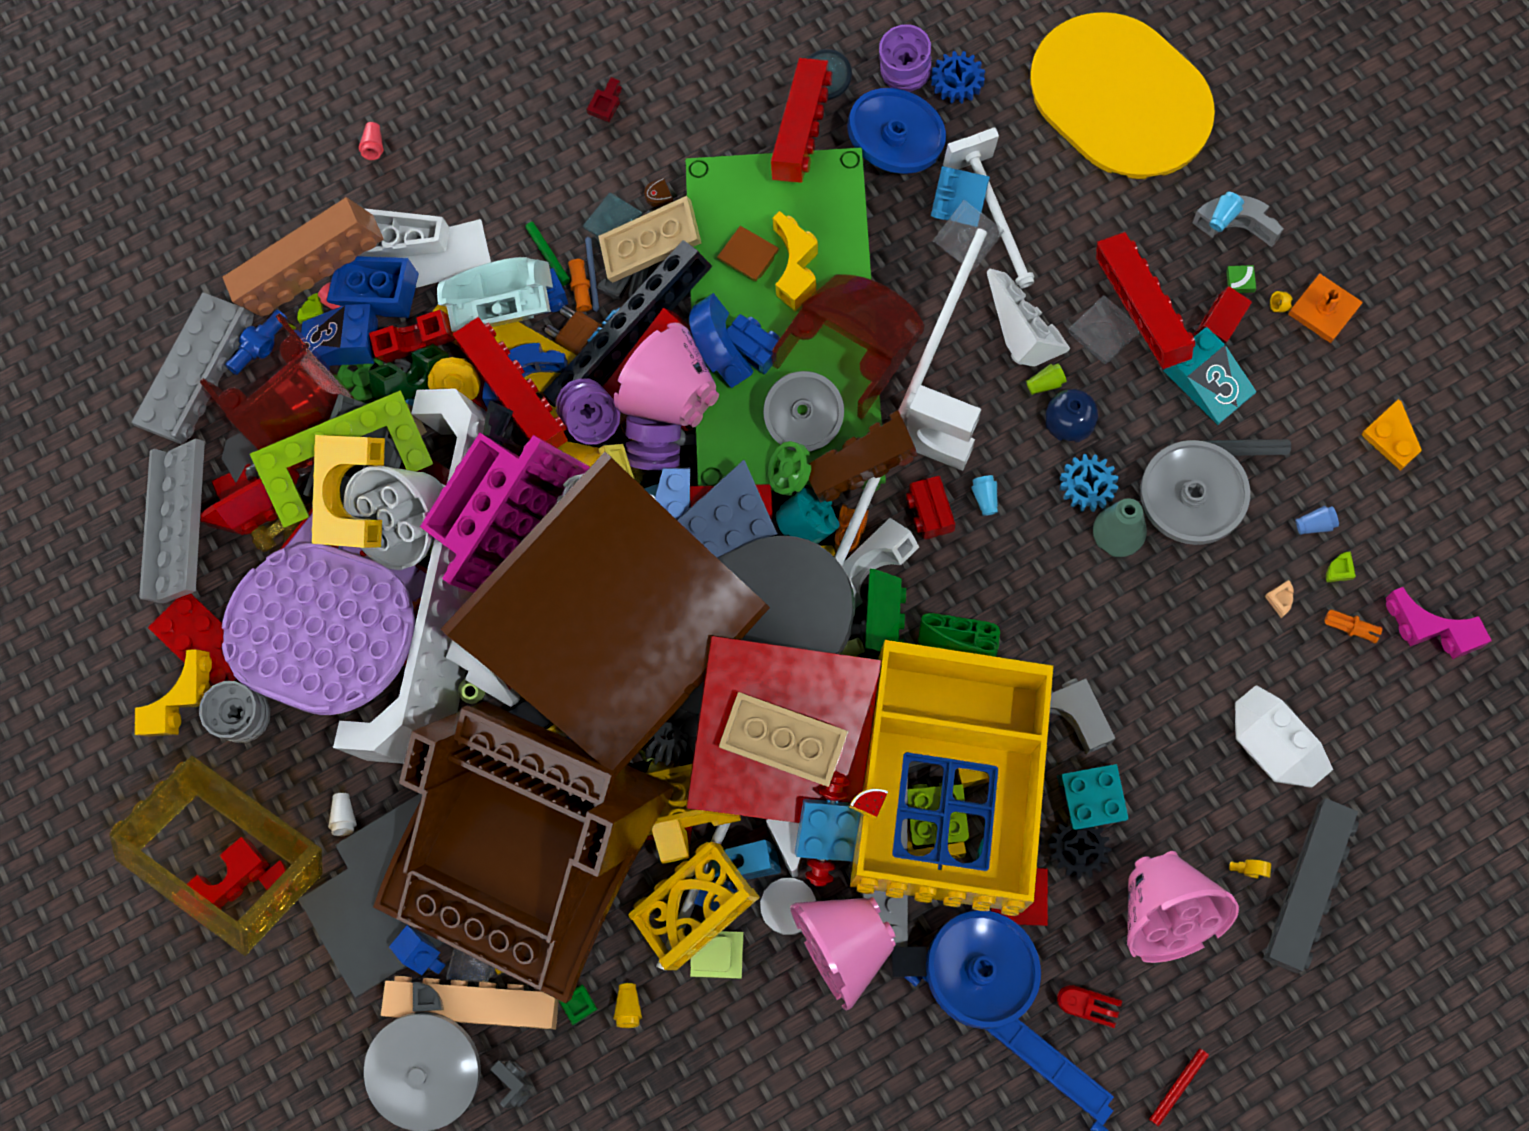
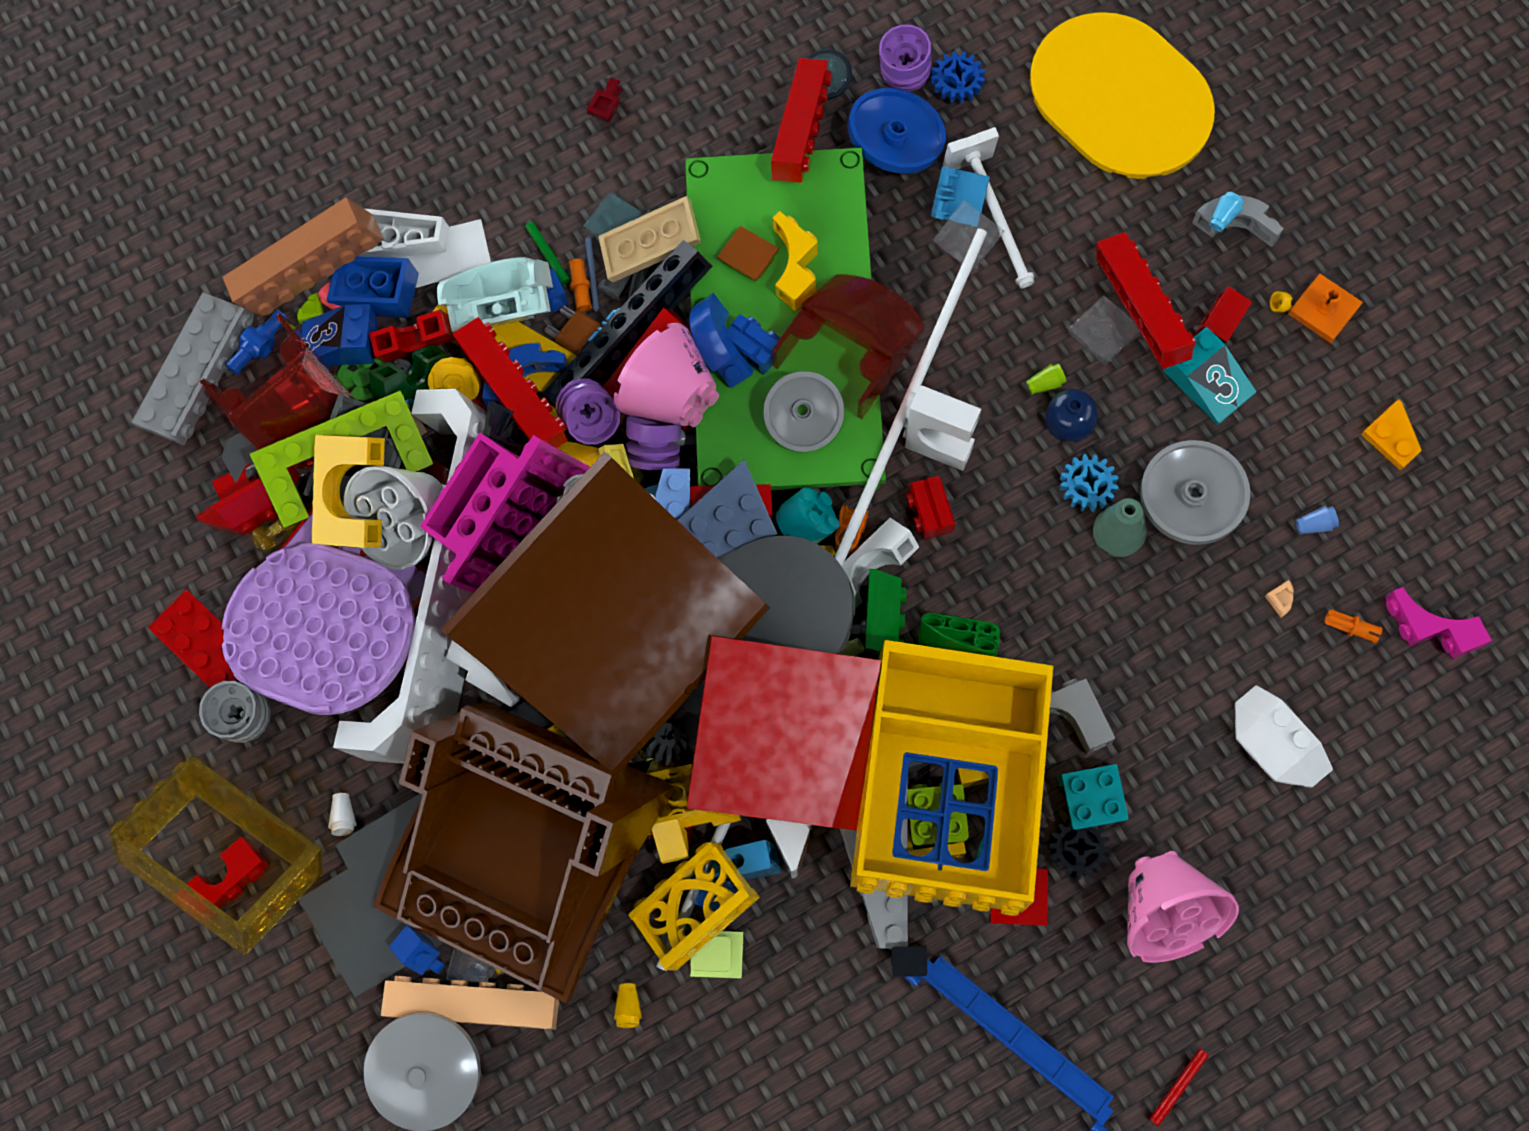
yellow arch [135,649,212,736] -> none
light grey bracket [139,438,205,604] -> none
red tile [258,860,288,901] -> none
coral cone [359,122,384,160] -> none
dark grey tile [413,982,444,1012] -> none
yellowish green cone [458,678,485,704] -> none
dark grey bracket [490,1060,533,1108] -> none
green tile [558,984,598,1025] -> none
reddish brown tile [644,177,673,207] -> none
tan plate [719,692,849,787] -> none
white tile [760,878,816,935] -> none
bright green piece [768,441,811,496] -> none
bright pink cone [790,897,896,1011] -> none
dark azure plate [794,772,861,886] -> none
reddish brown wedge [809,410,918,503] -> none
red tile [849,788,888,819] -> none
blue dish [926,911,1041,1029] -> none
medium azure cone [971,475,998,516] -> none
white wedge [987,268,1070,367] -> none
red arm [1057,985,1123,1029] -> none
dark grey axle [1205,439,1291,456] -> none
bright green tile [1226,265,1256,293] -> none
yellow piece [1229,860,1271,879] -> none
dark grey brick [1263,798,1359,973] -> none
lime tile [1326,551,1356,582] -> none

